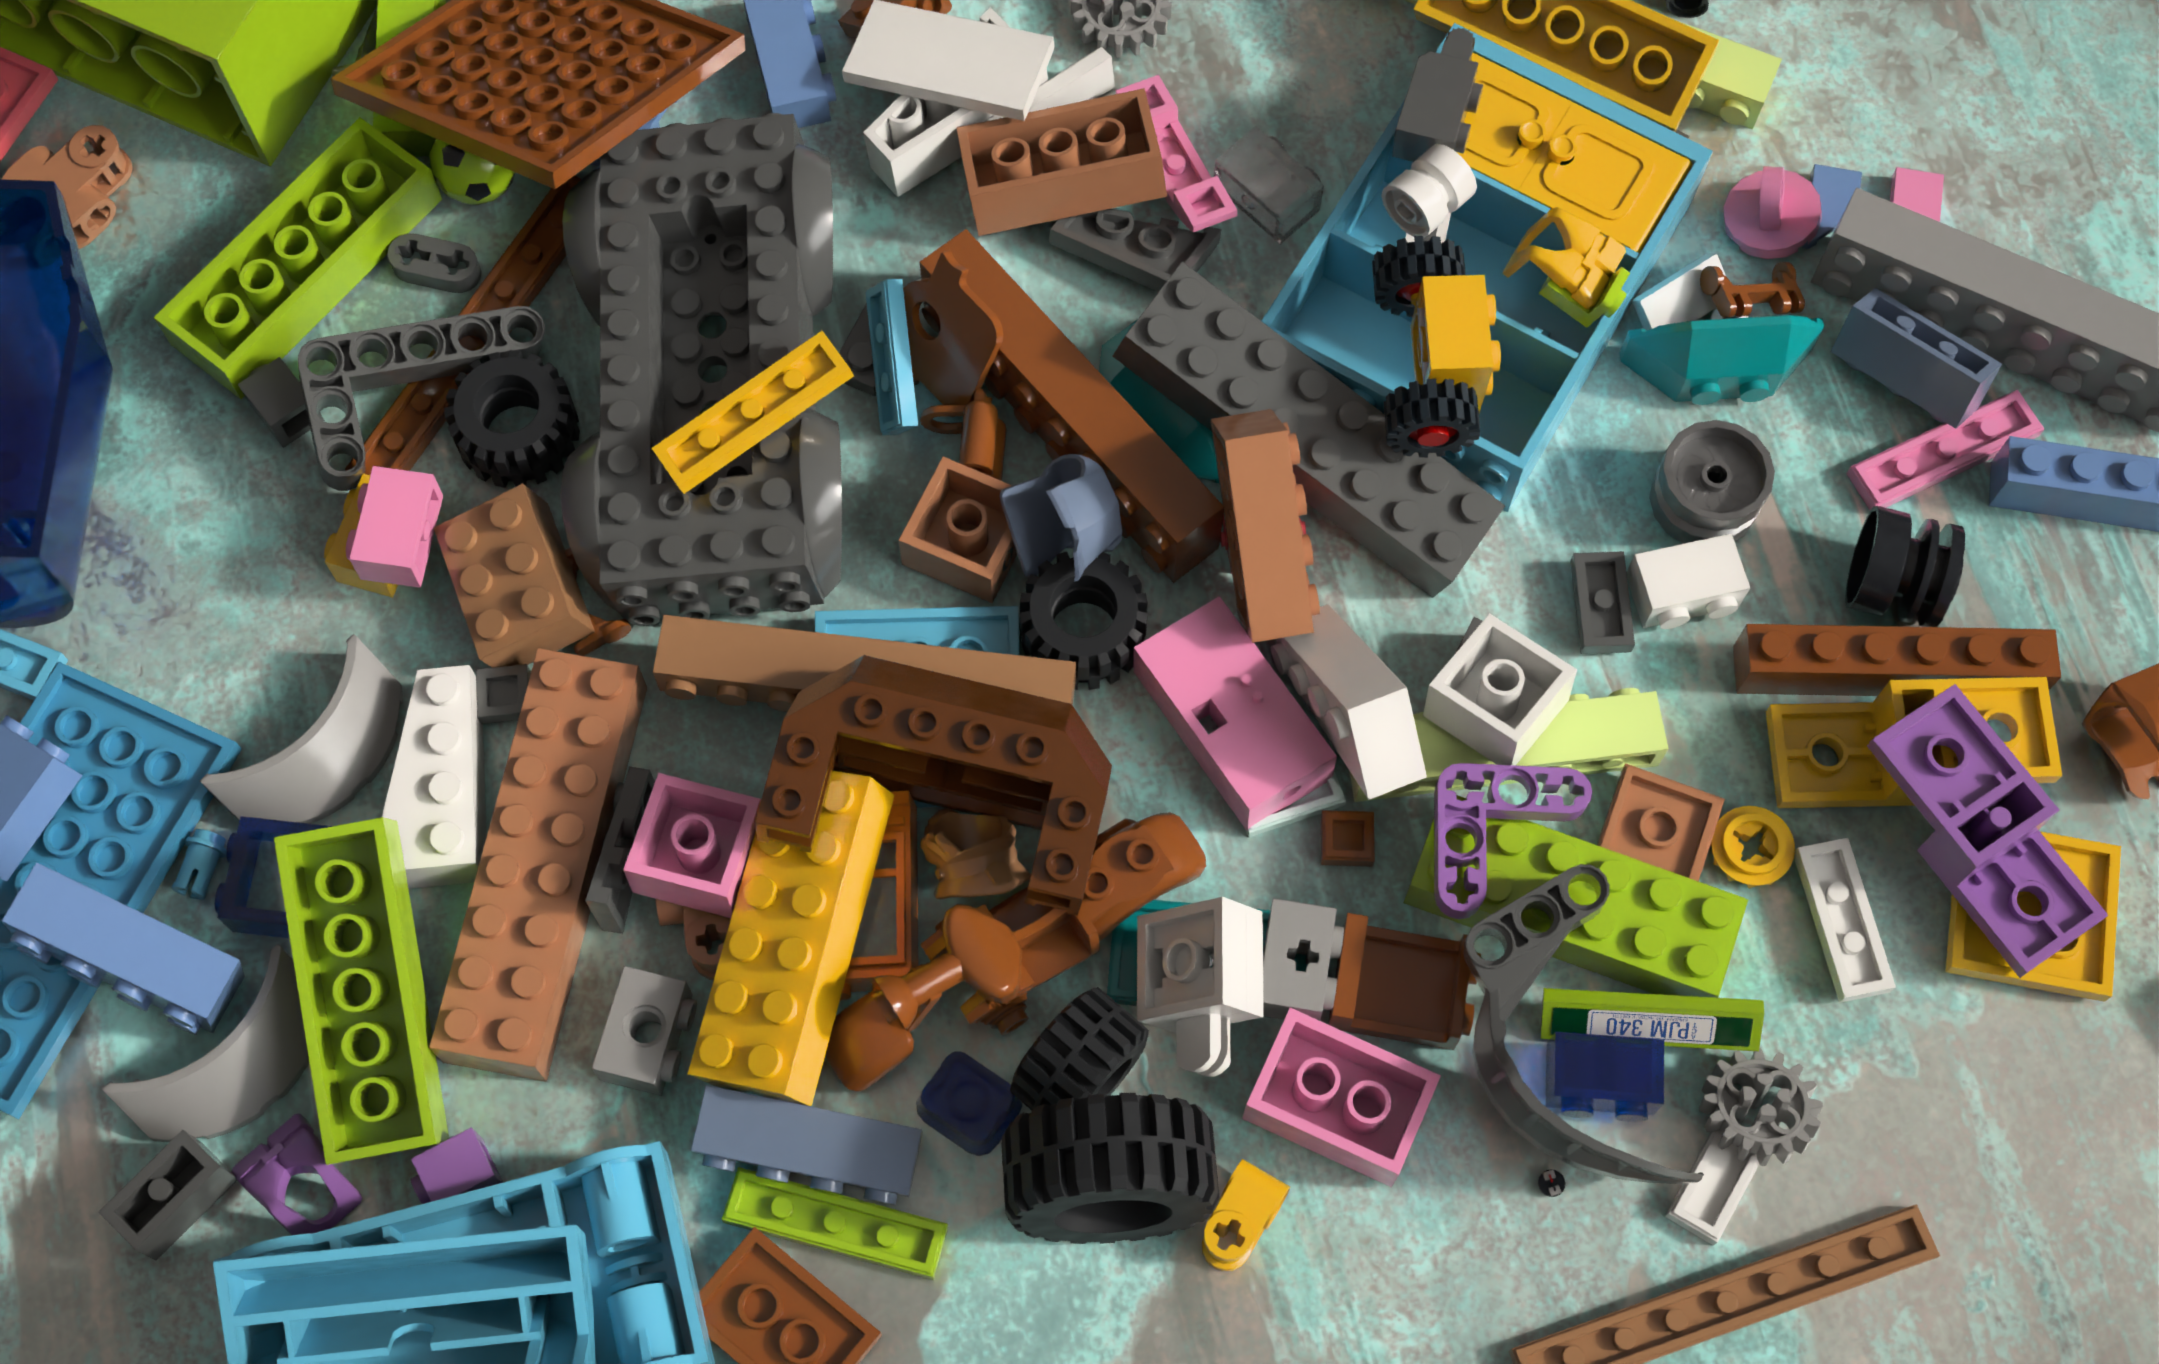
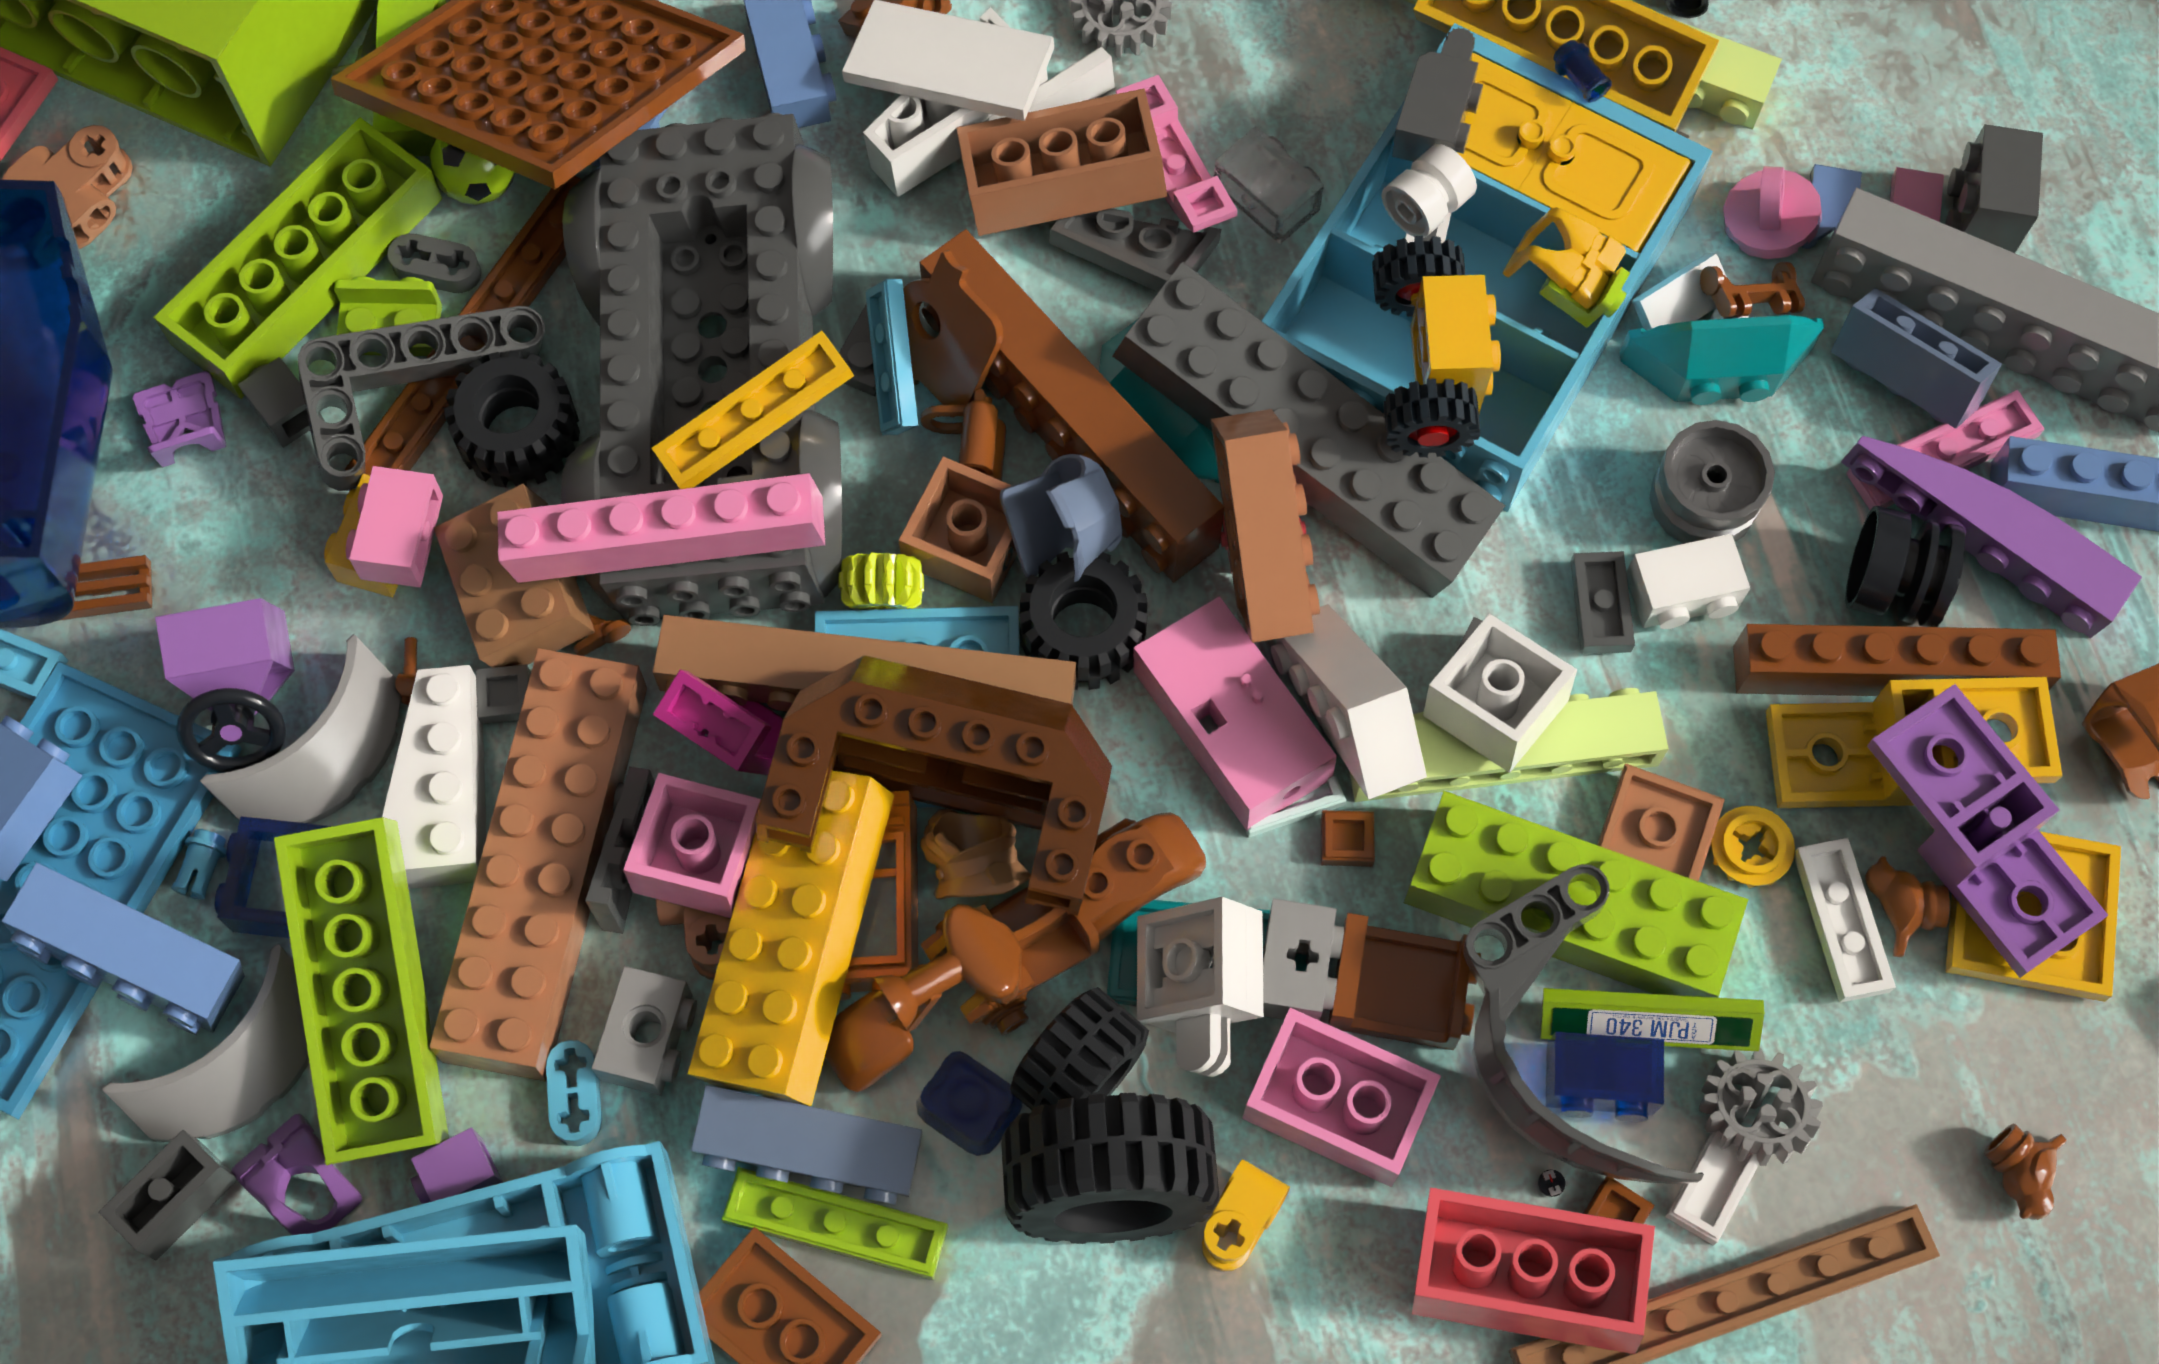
medium lavender beam [1434,763,1592,919] -> none
none -> dark orange tile [44,555,152,621]
none -> medium lavender piece [132,371,226,468]
none -> medium lavender piece [155,598,295,772]
none -> lime bracket [334,276,442,356]
none -> dark orange hand [395,637,417,705]
none -> bright pink brick [497,473,825,583]
none -> medium azure beam [546,1040,602,1146]
none -> dark pink panel [653,669,784,775]
none -> neon yellow gear [838,552,924,610]
none -> coral brick [1411,1187,1655,1354]
none -> clear blue pin [1553,40,1612,103]
none -> dark orange tile [1583,1176,1655,1224]
none -> medium lavender slope [1841,436,2142,638]
none -> dark orange animal [1865,856,1950,958]
none -> dark grey piece [1945,124,2043,253]
none -> dark orange animal [1983,1124,2067,1220]

